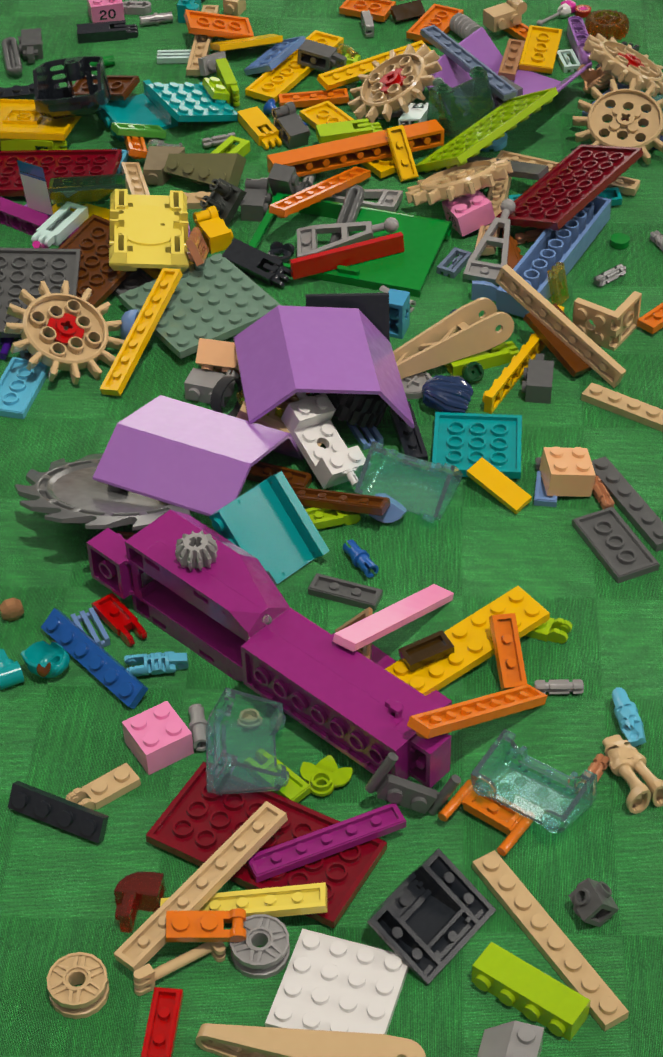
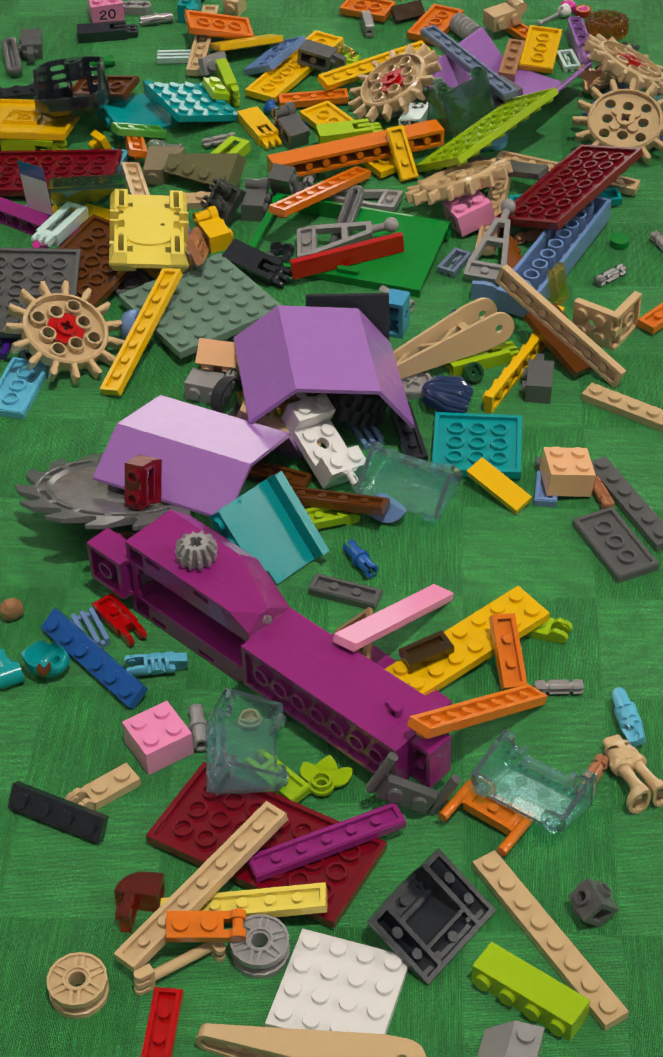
none -> yellow tile [88,130,112,149]
none -> dark red window [124,455,162,511]

